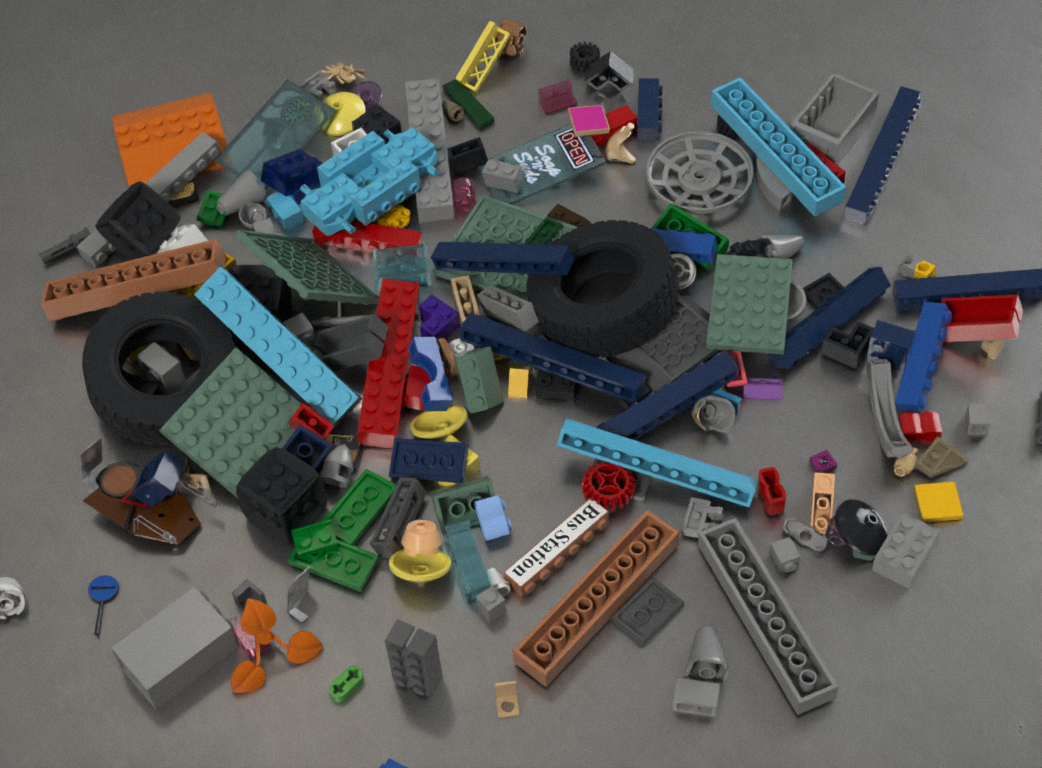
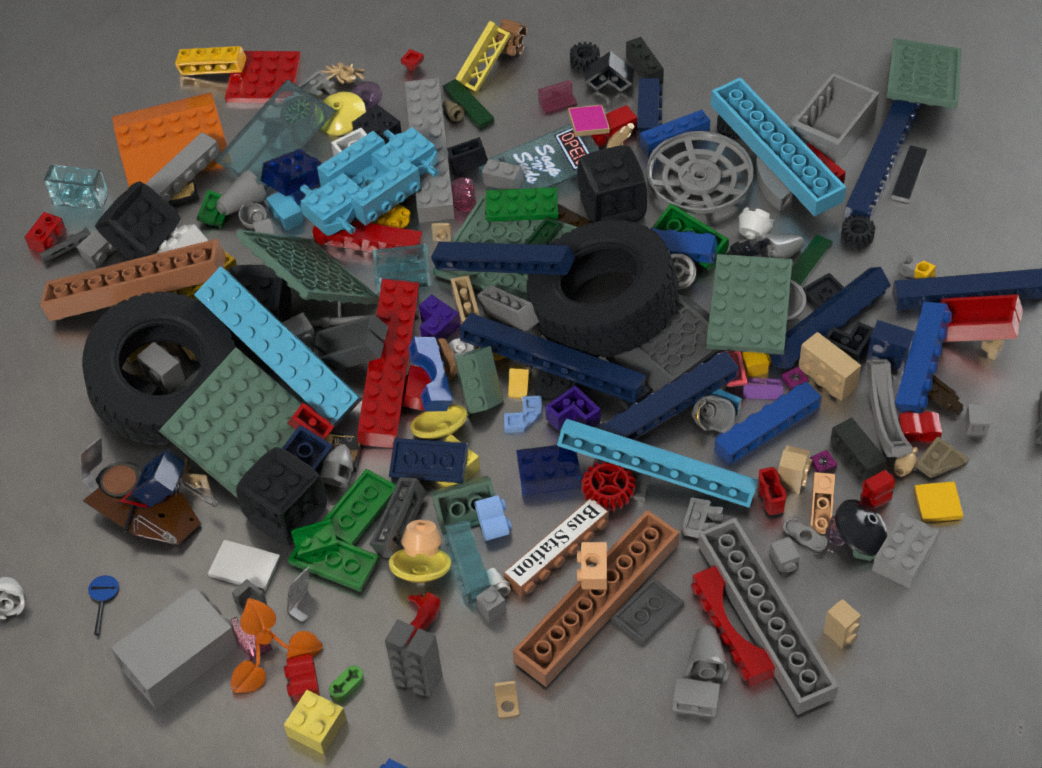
none -> red brick [24,212,66,253]
none -> clear light blue brick [43,165,108,209]
none -> yellow brick [175,46,246,75]
none -> white tile [208,540,281,592]
none -> red plate [225,51,301,104]
none -> red brick [283,653,320,703]
none -> light yellow brick [284,690,346,754]
none -> red tile [401,49,424,72]
none -> red animal [406,592,441,645]
none -> tan bracket [431,223,452,241]
none -> green plate [486,187,558,222]
none -> light blue tile [504,395,543,433]
none -> clear blue brick [516,445,581,496]
none -> dark purple brick [545,385,601,431]
none -> black piece [577,145,647,224]
none -> light nougat brick [577,542,607,589]
none -> pearl dark grey brick [626,37,664,85]
none -> blue arch [640,110,711,159]
none -> red arch [691,566,775,687]
none -> blue brick [714,381,822,466]
none -> white cone [739,207,774,240]
none -> yellow brick [741,352,771,378]
none -> tan brick [778,445,812,494]
none -> magenta tile [782,367,809,391]
none -> dark green tile [791,234,833,287]
none -> tan brick [799,332,861,401]
none -> tan brick [823,599,861,648]
none -> pearl dark grey brick [830,418,887,480]
none -> black tyre [841,214,875,249]
none -> red brick [860,470,895,510]
none -> sand green plate [886,38,961,109]
none -> black tile [891,145,927,203]
none -> dark brown hinge [927,375,964,415]

